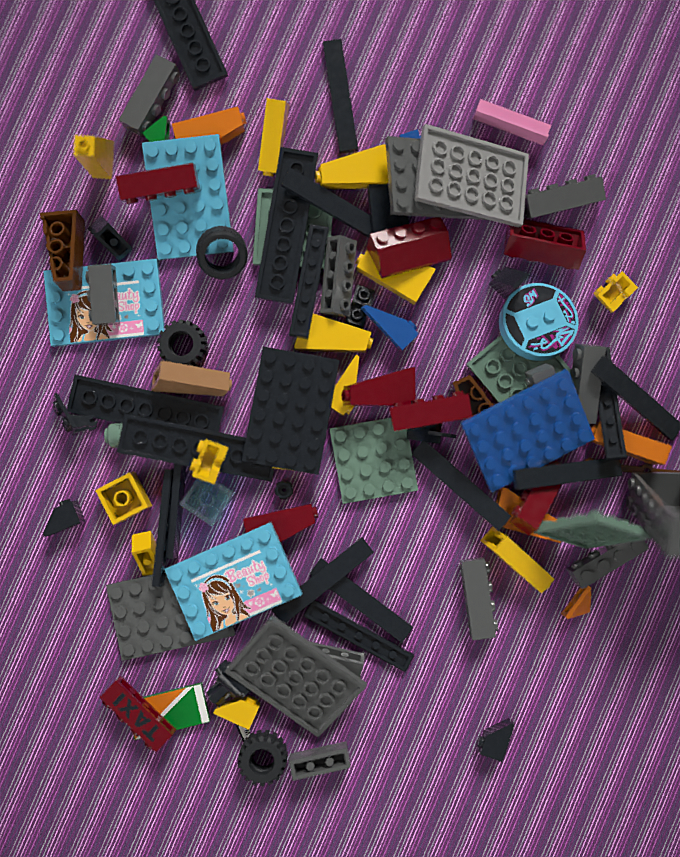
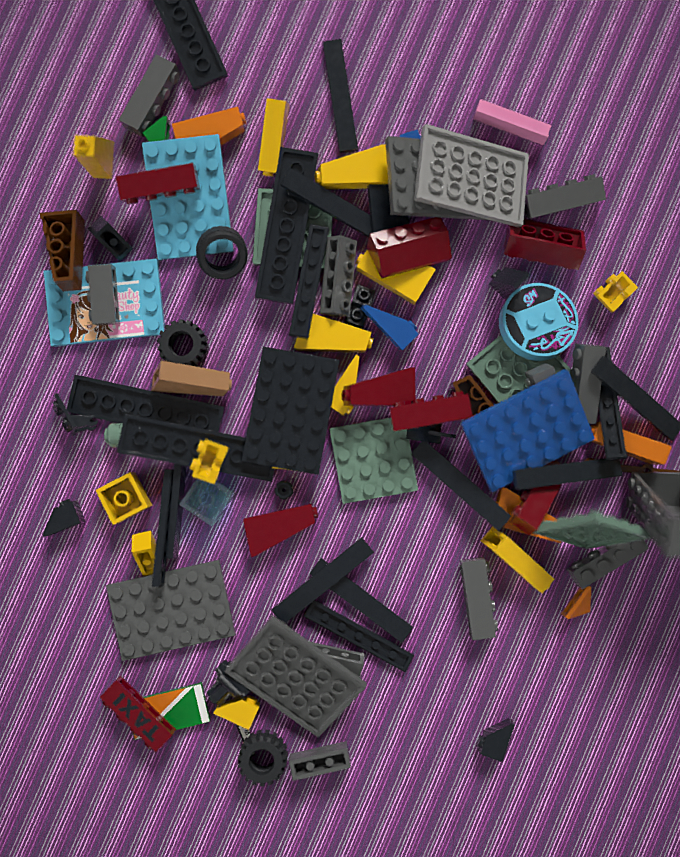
plate [164,522,303,641] -> none

